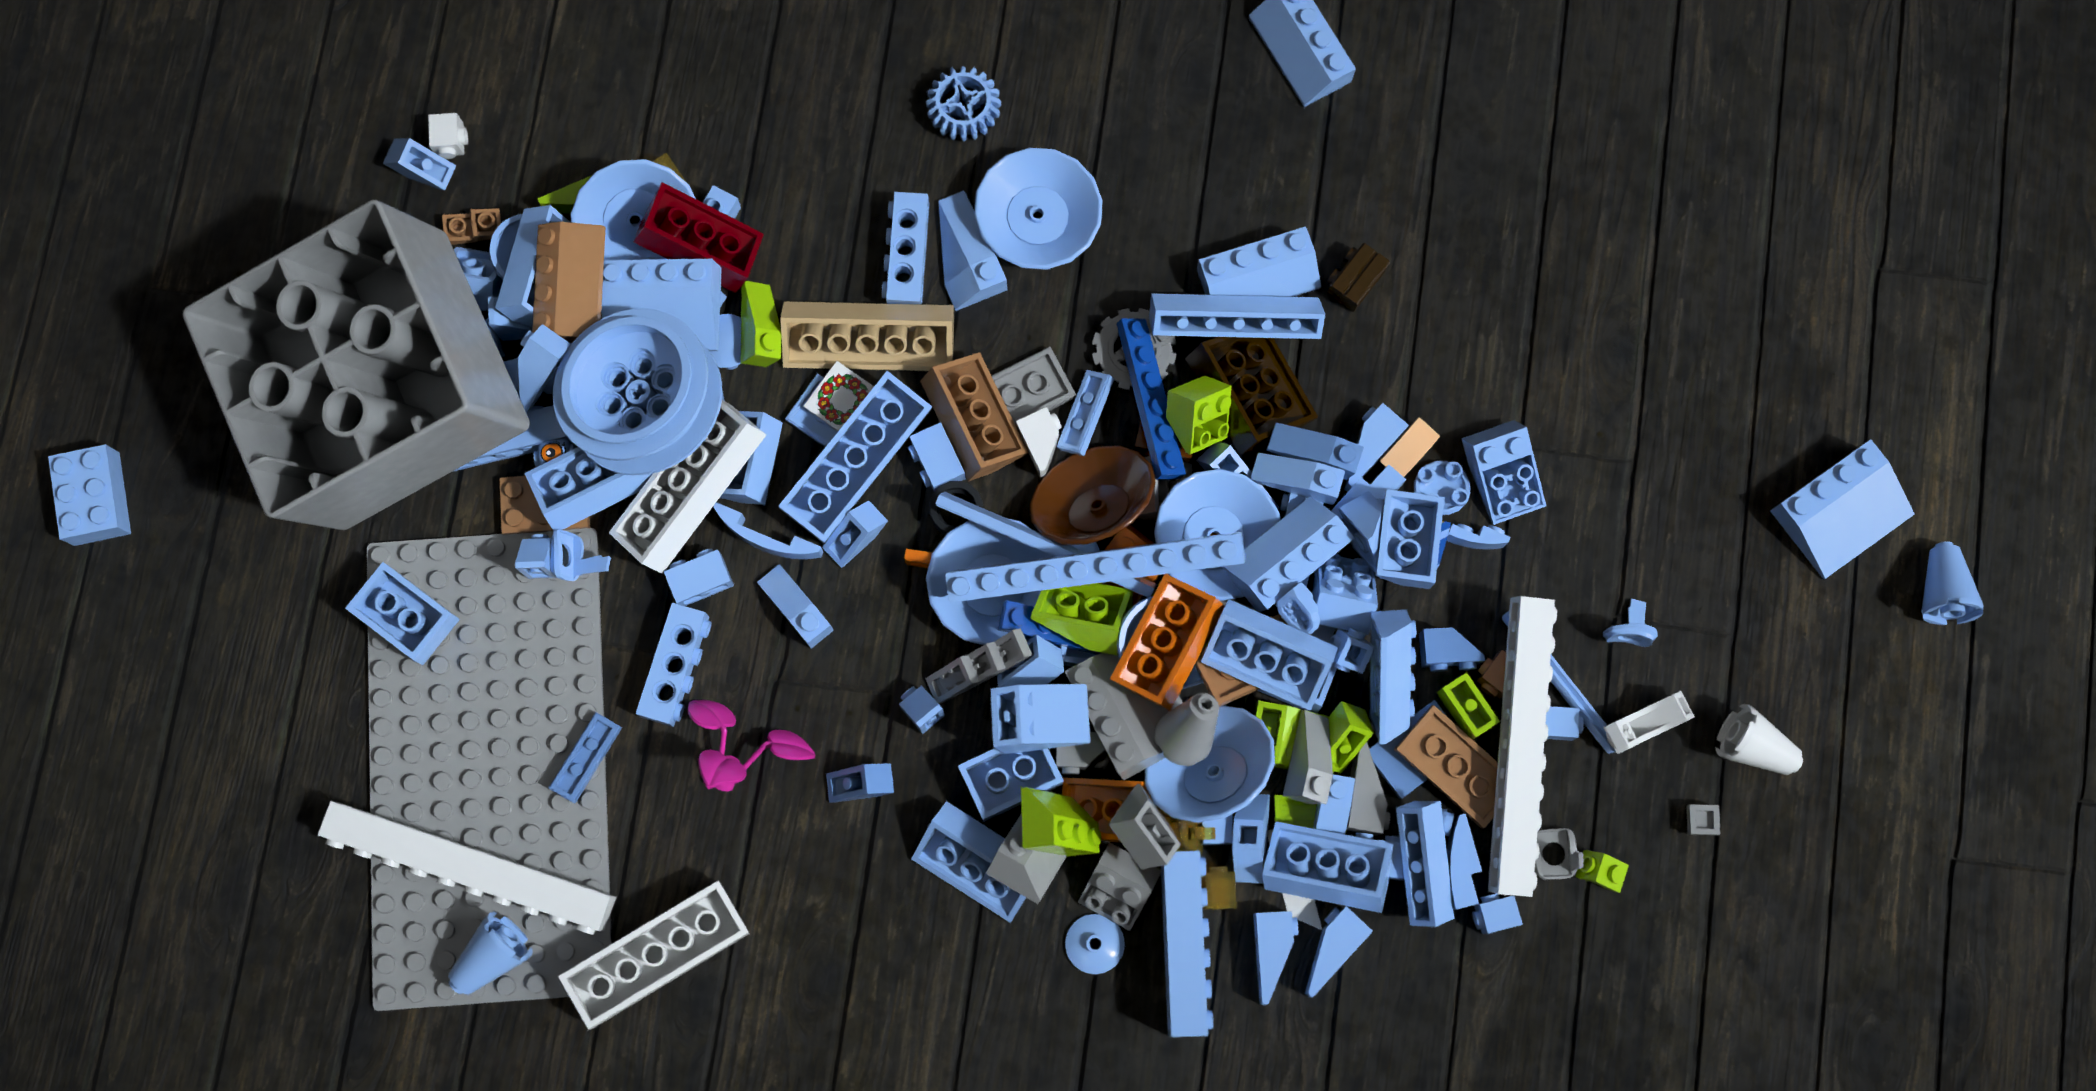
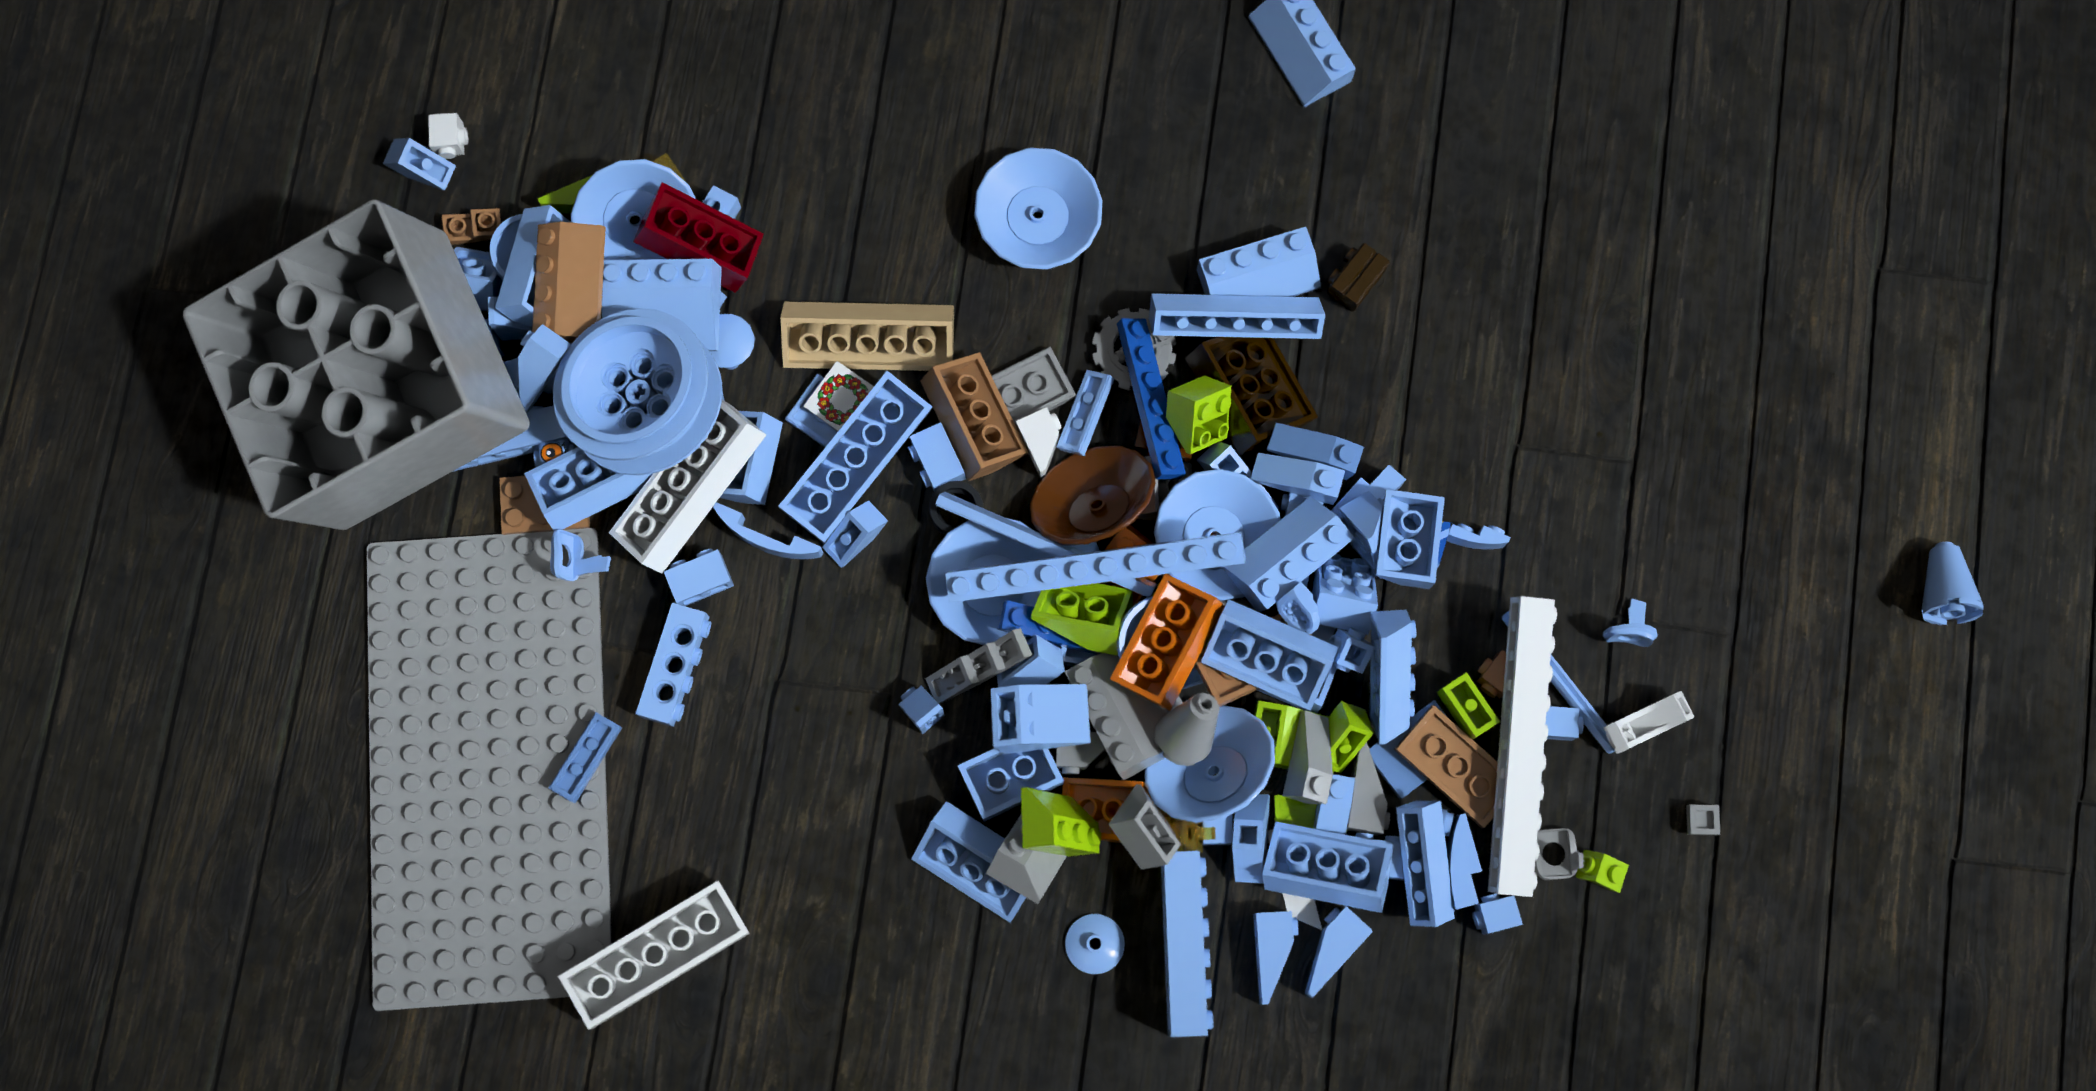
light blue brick [48,444,131,546] -> none
white brick [318,801,616,935] -> none
light blue brick [345,562,460,665] -> none
light blue cone [448,912,533,995] -> none
light blue slope [515,534,557,579] -> none
dark pink plant [687,700,816,791] -> none
lime slope [740,281,781,367] -> none
light blue slope [757,564,834,648] -> none
medium blue slope [826,763,894,803] -> none
light blue brick [882,192,929,305] -> none
orange tile [904,549,932,568] -> none
light blue gear [926,66,1001,142] -> none
light blue wedge [938,191,1007,311] -> none
light grey slope [1078,842,1162,931] -> none
clear yellow brick [1203,866,1237,910] -> none
light blue slope [1344,403,1409,492] -> none
light nougat slope [1380,417,1440,477] -> none
light blue dish [1414,461,1470,515] -> none
medium blue slope [1419,627,1485,672] -> none
light blue slope [1461,420,1546,525] -> none
white cone [1716,704,1803,775] -> none
light blue slope [1770,439,1914,580] -> none

